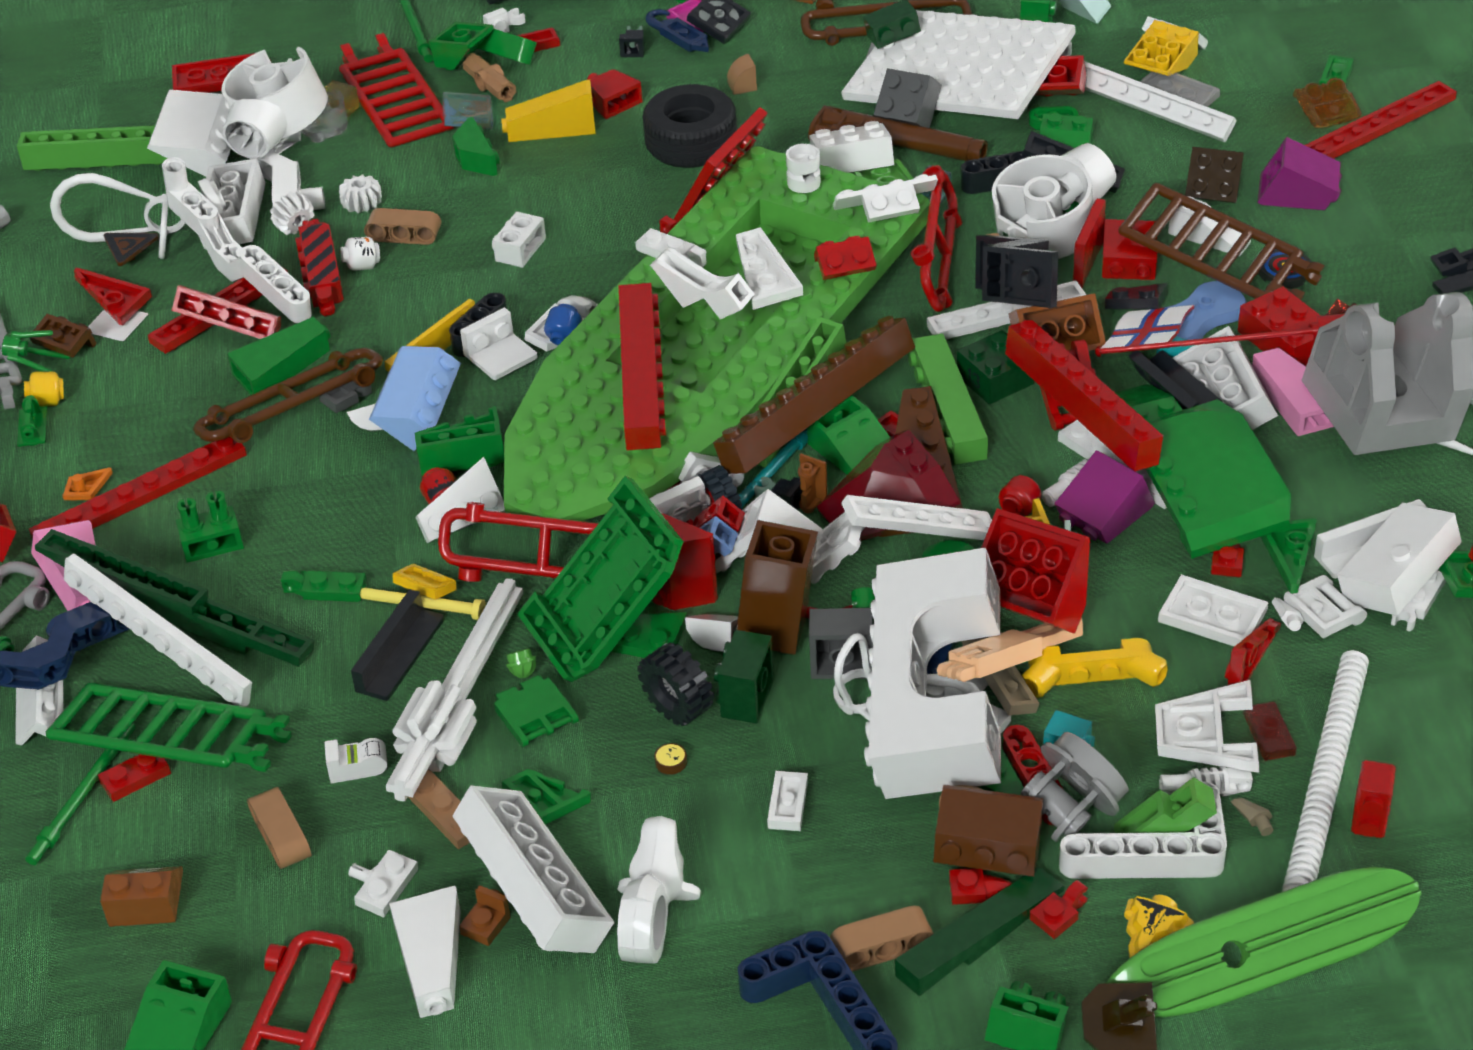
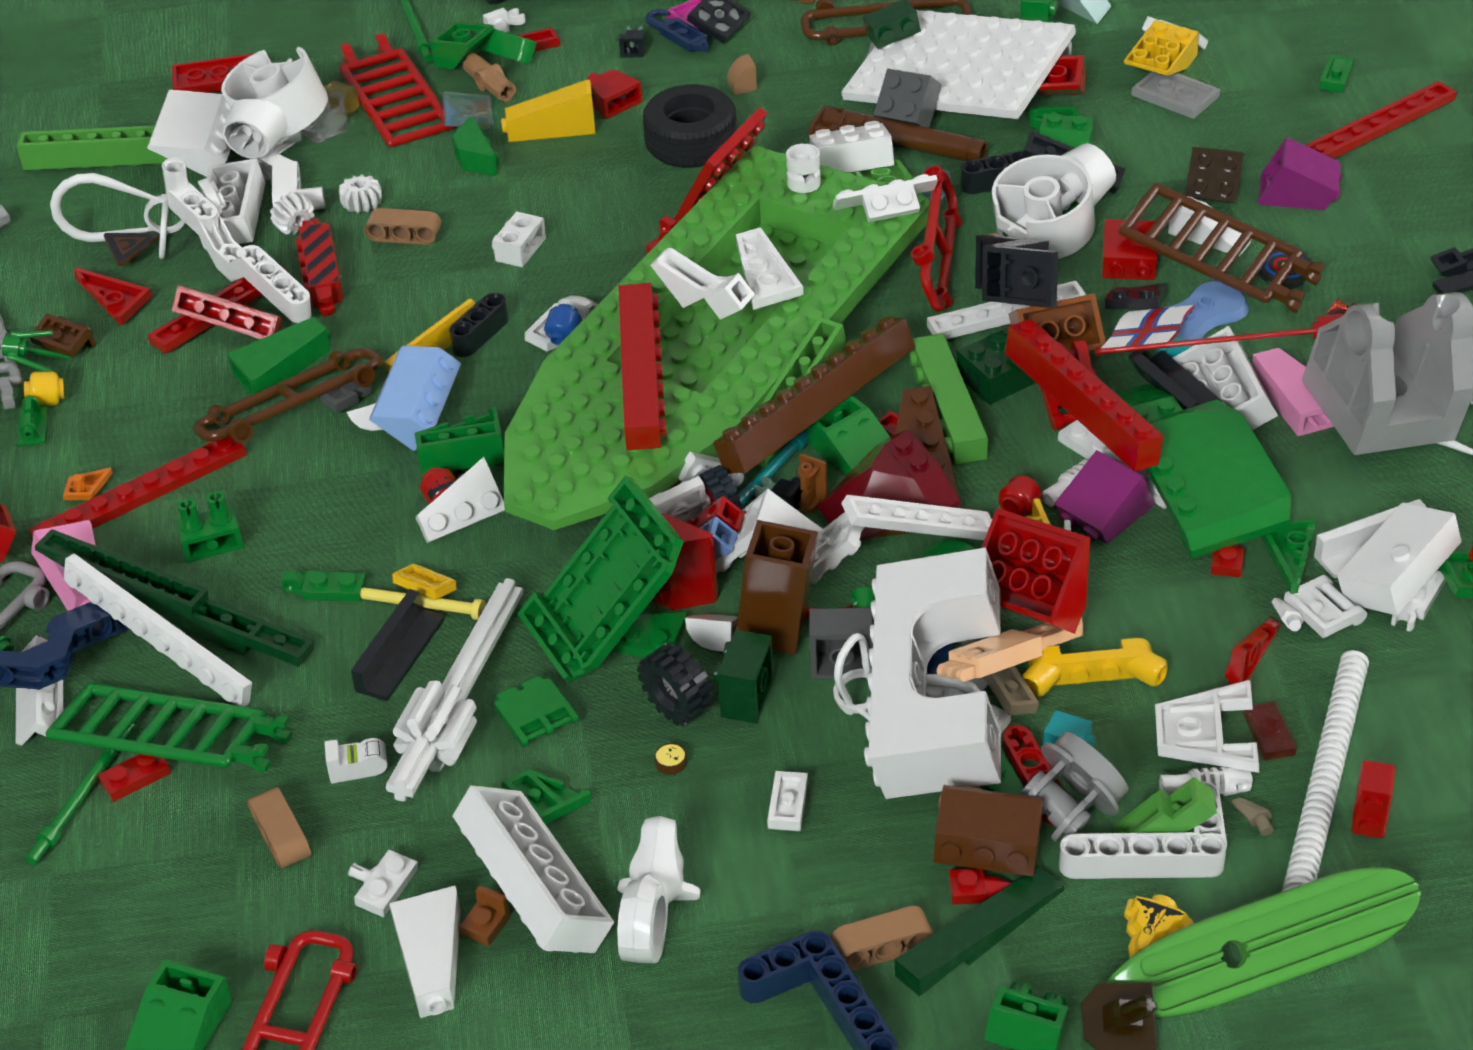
white sticker [88,310,148,341] -> none
dark orange slope [100,866,183,927] -> none
white head [340,237,380,271] -> none
medium nougat plate [408,769,470,850] -> none
red bar [438,502,599,582] -> none
white bracket [460,307,538,380] -> none
bright green plate [506,648,536,678] -> none
white hinge [635,228,707,267] -> none
red bracket [814,236,877,280] -> none
red plate [1030,880,1088,940] -> none
white plate [1067,55,1237,142] -> none
red tile [1073,198,1106,288] -> none
white plate [1158,574,1268,646] -> none
red brick [1238,287,1321,367] -> none
clear orange slope [1293,78,1362,128] -> none

